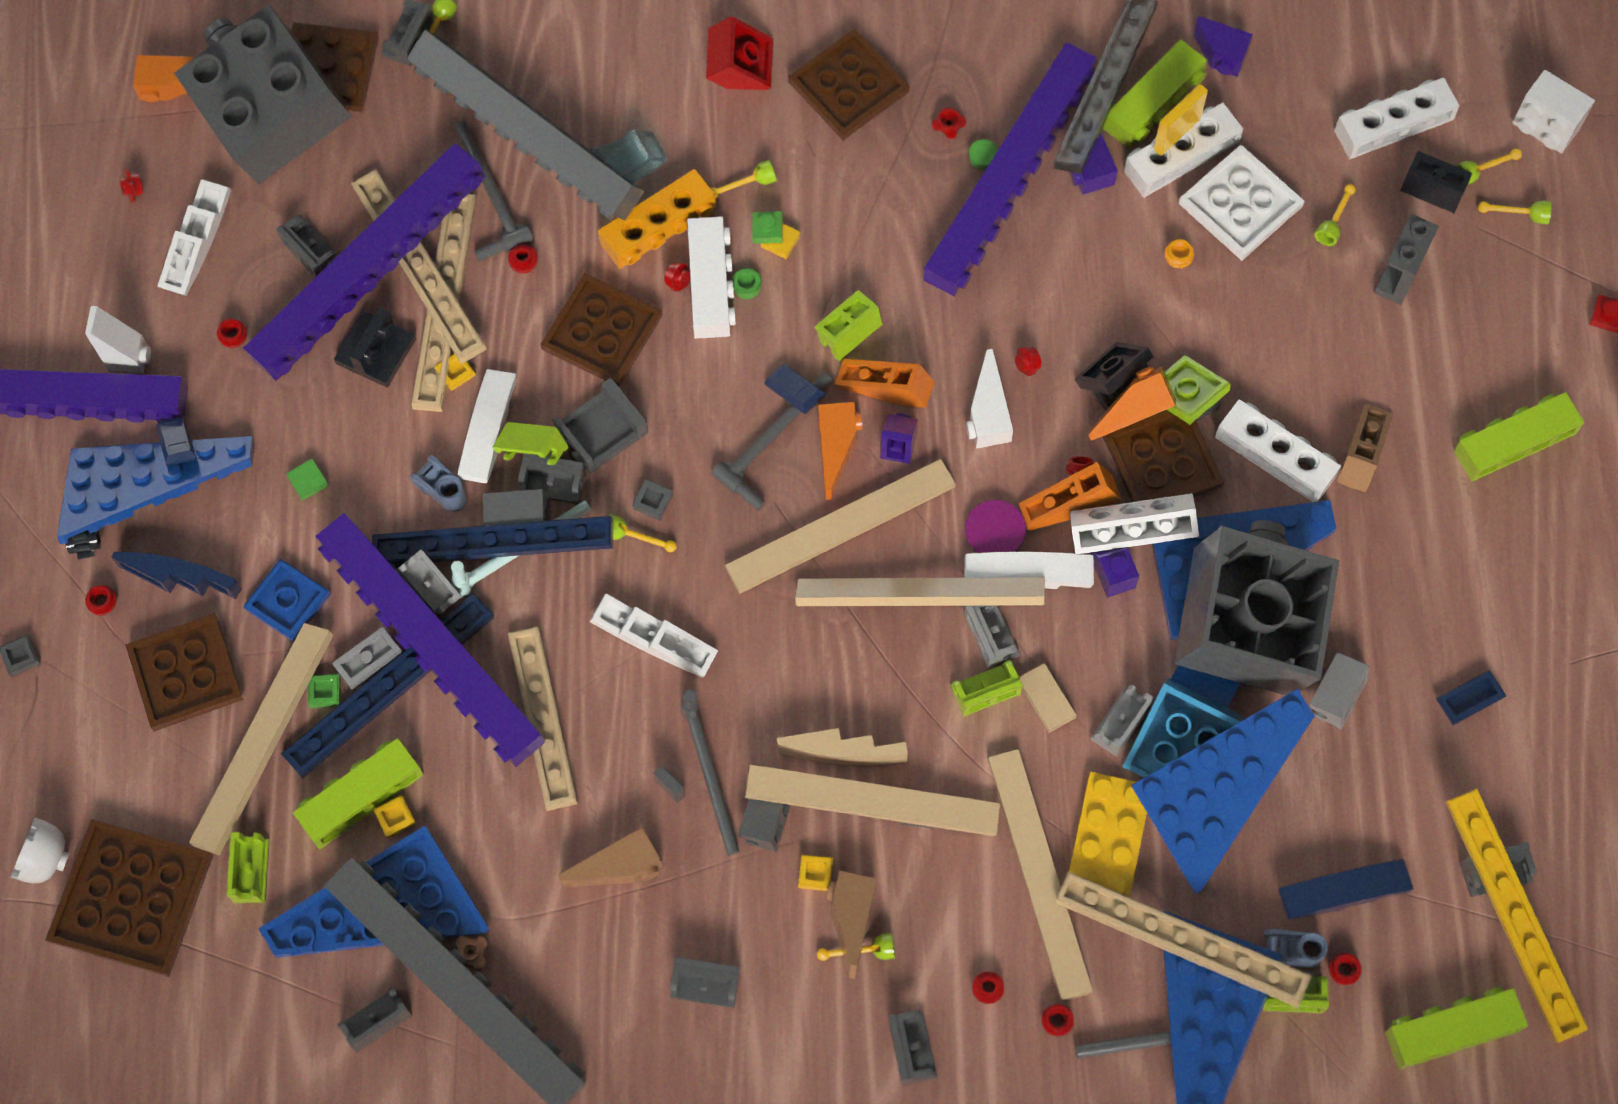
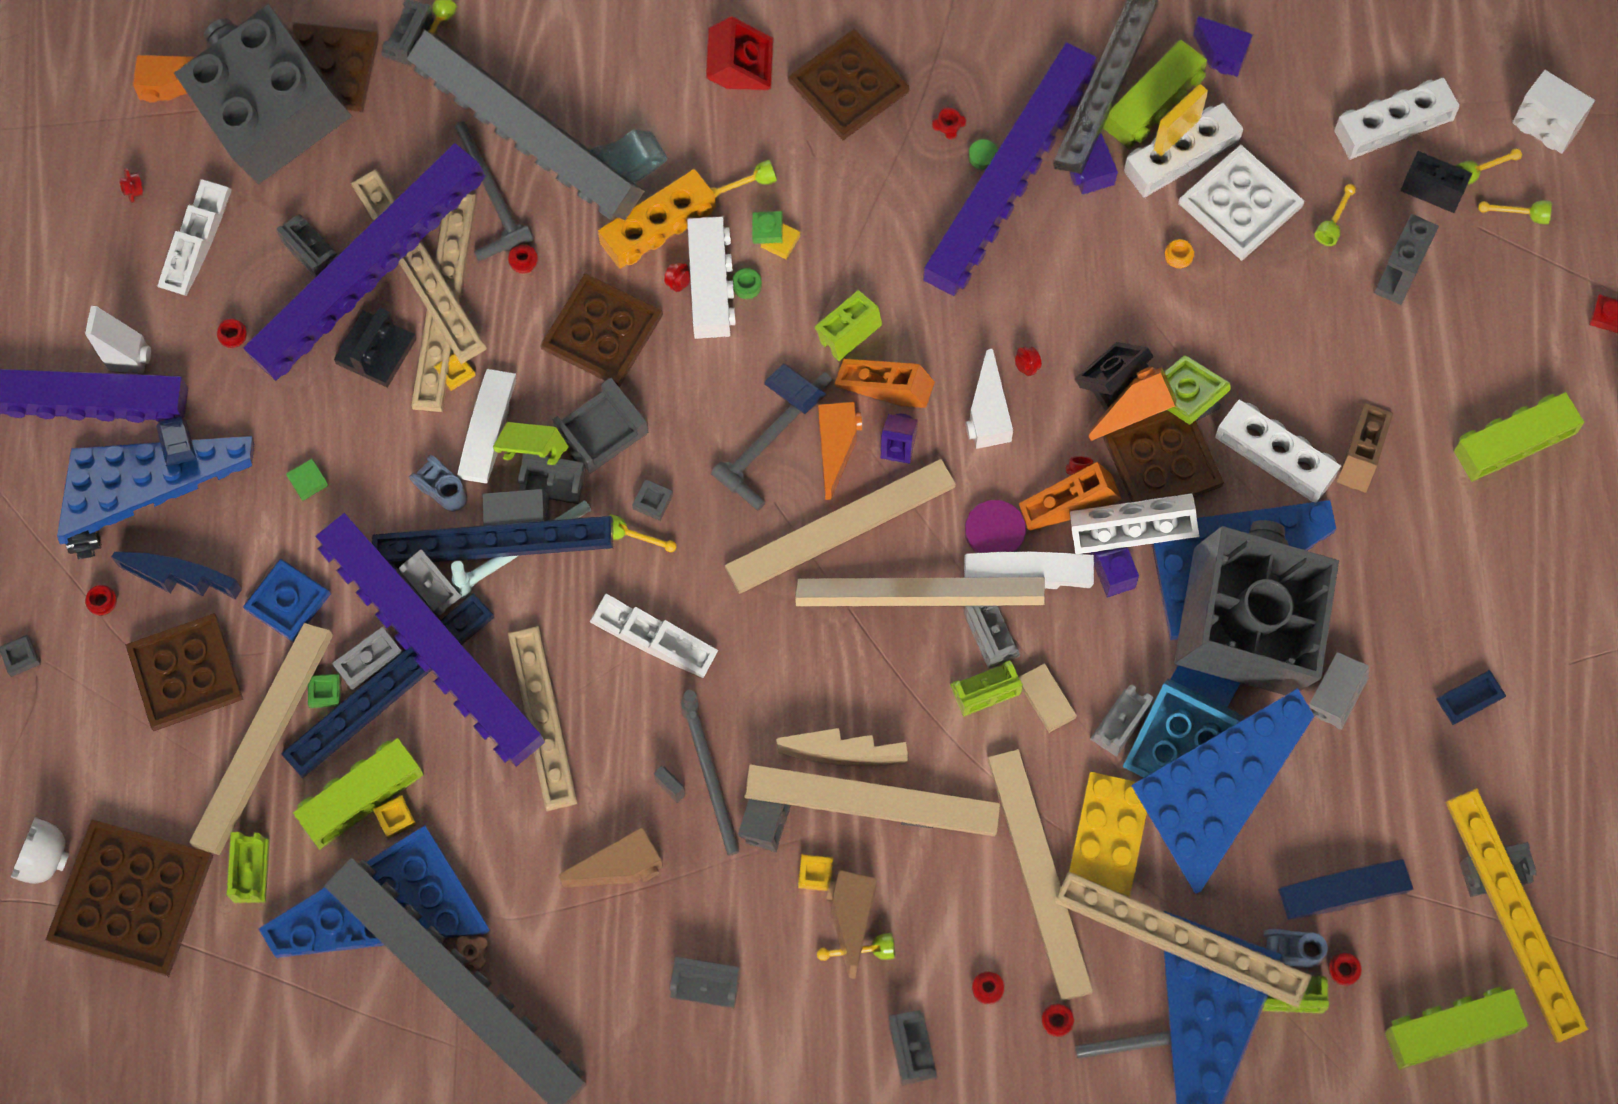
dark grey hinge [337,988,412,1052] -> none

